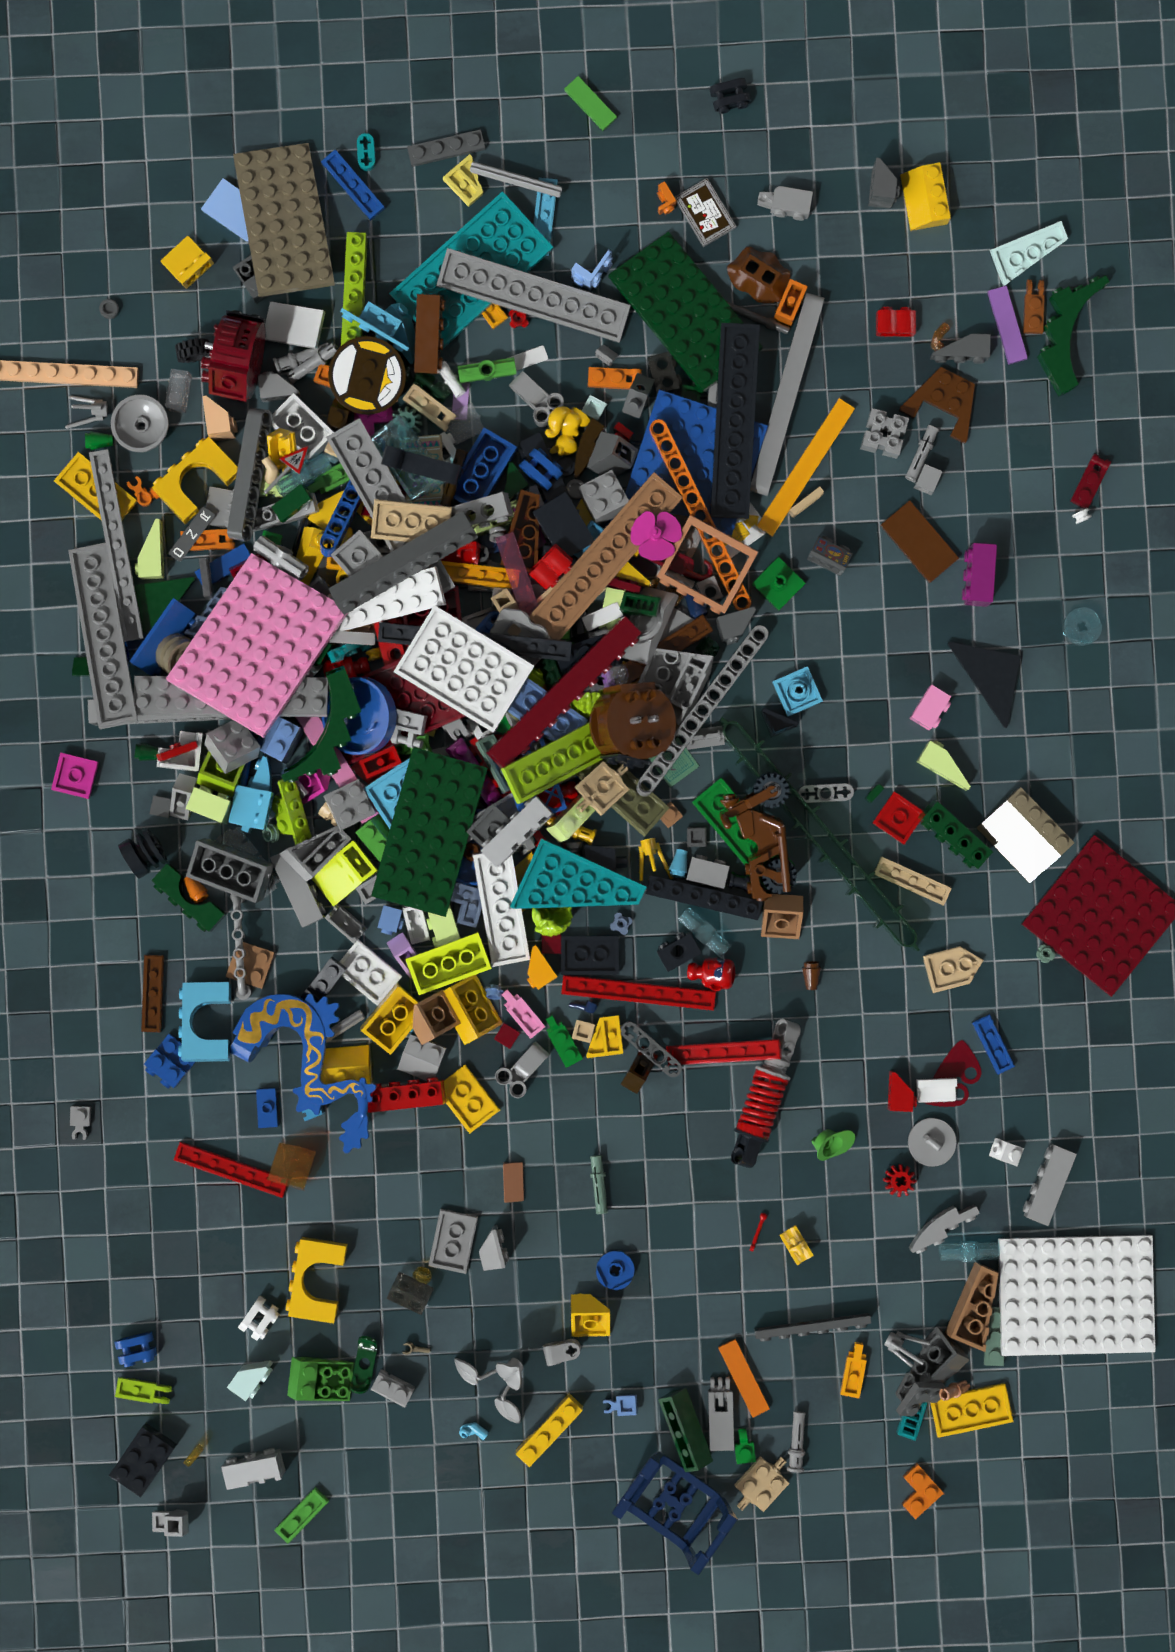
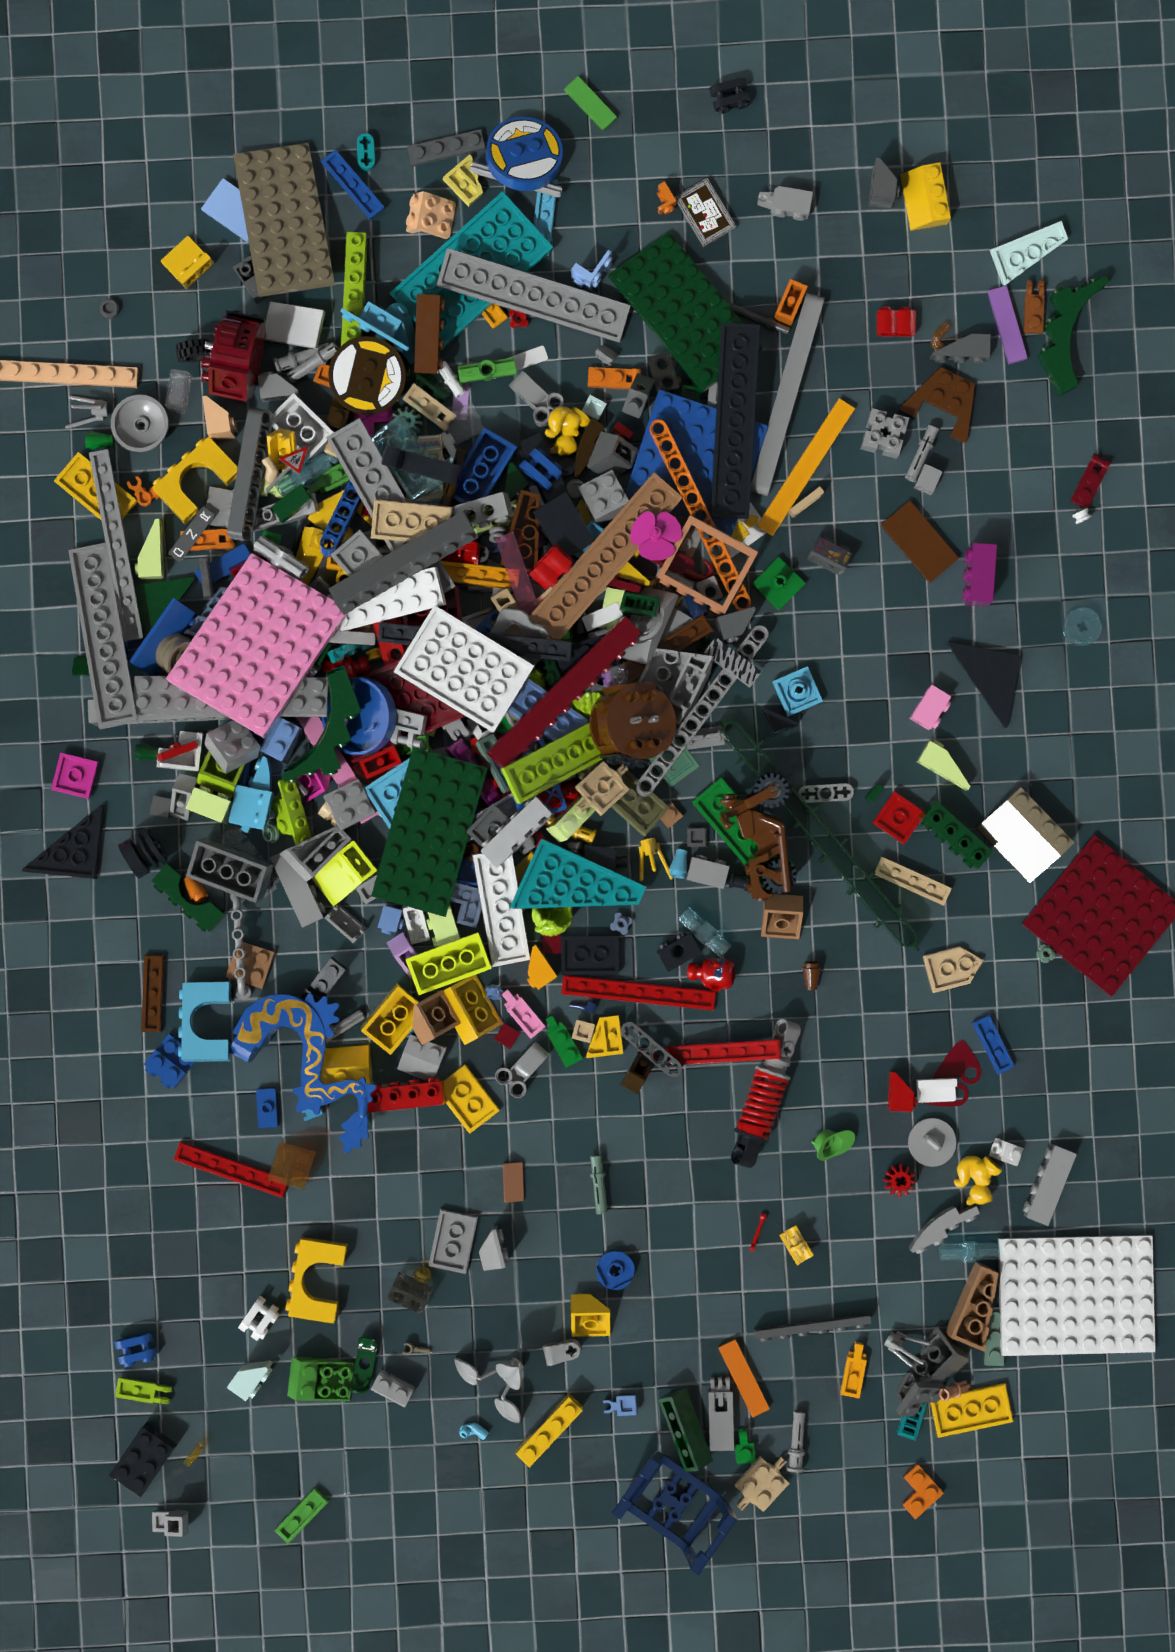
light grey plate [70,1106,91,1140] -> none
light grey wedge [221,1448,286,1490] -> none
white tile [339,939,402,1006] -> none
bright green slope [355,814,390,862] -> none
black brick [645,875,762,921] -> none
reddish brown piece [727,246,790,303] -> none
none -> black tile [22,805,104,879]
none -> light nougat bracket [406,191,456,239]
none -> piece [486,117,563,191]
none -> tile [704,637,762,688]
none -> yellow animal [954,1155,1002,1205]

